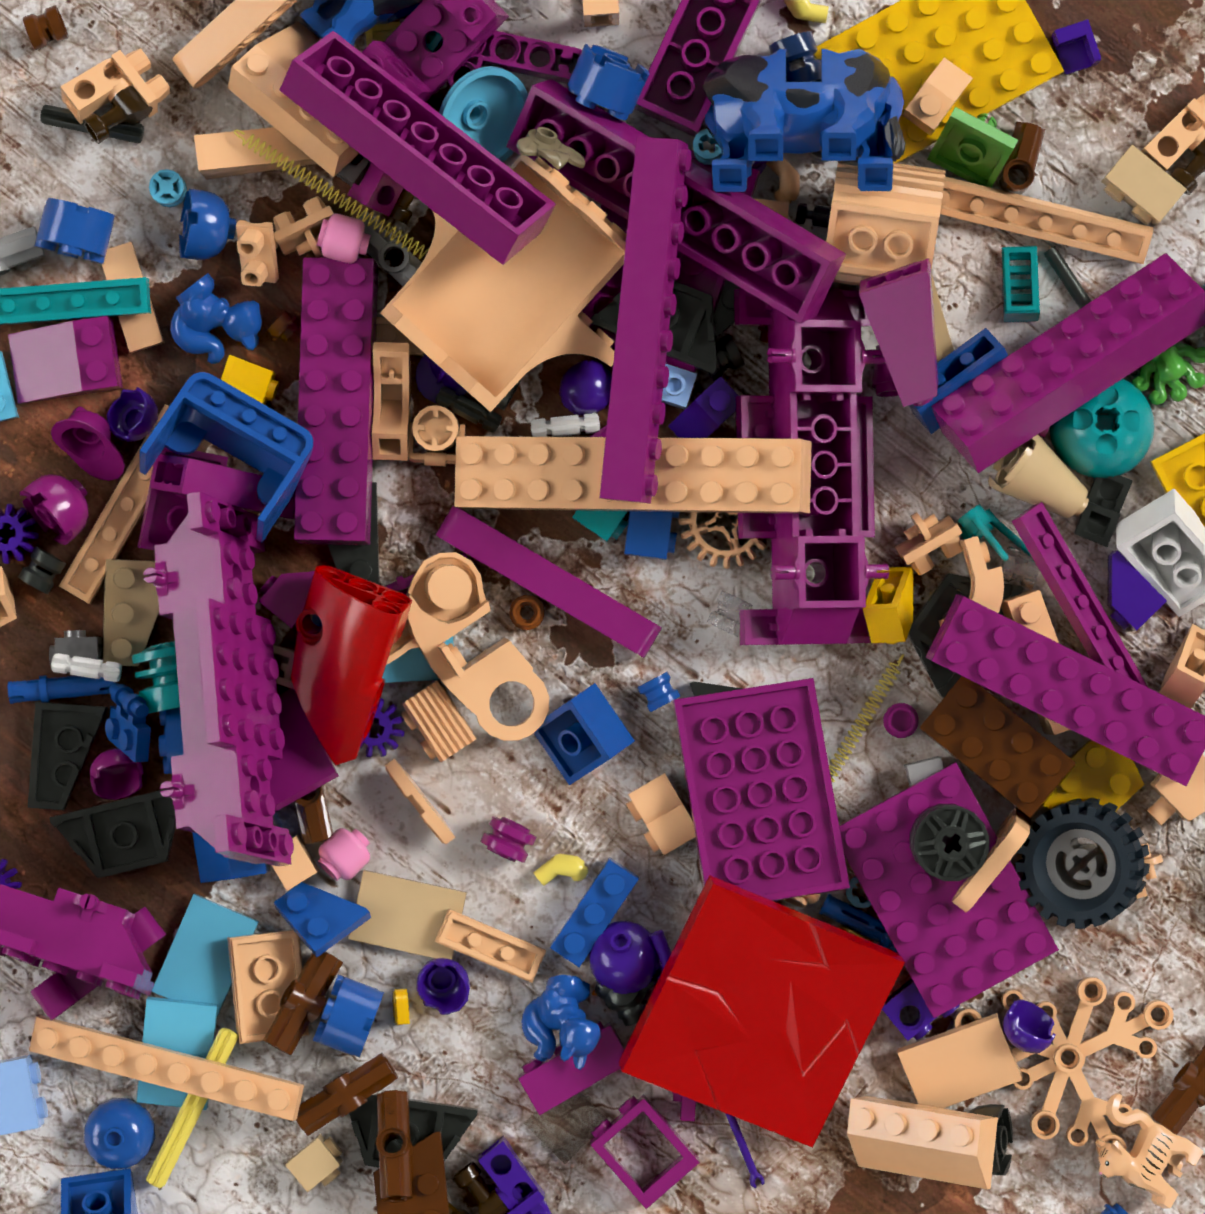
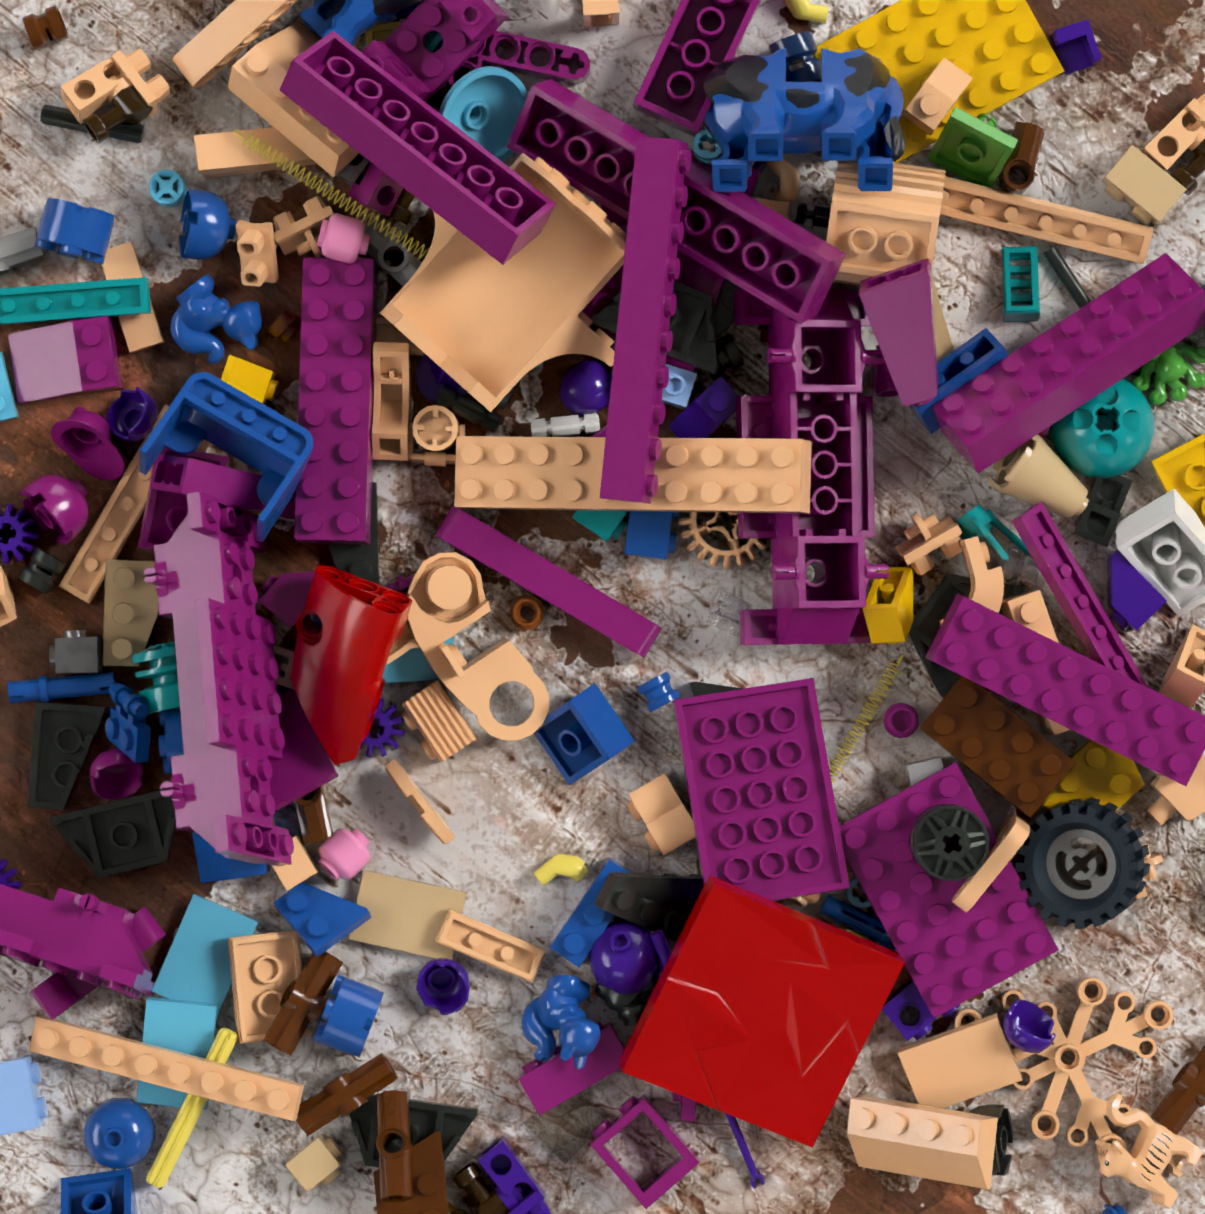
white axle [51,653,122,682] -> none
yellow tile [392,988,410,1025] -> none
magenta wheel [480,816,537,863] -> none
dark tan plate [516,127,585,170] -> none
blue brick [567,44,650,120] -> none
none -> pearl dark grey wing [594,872,704,942]

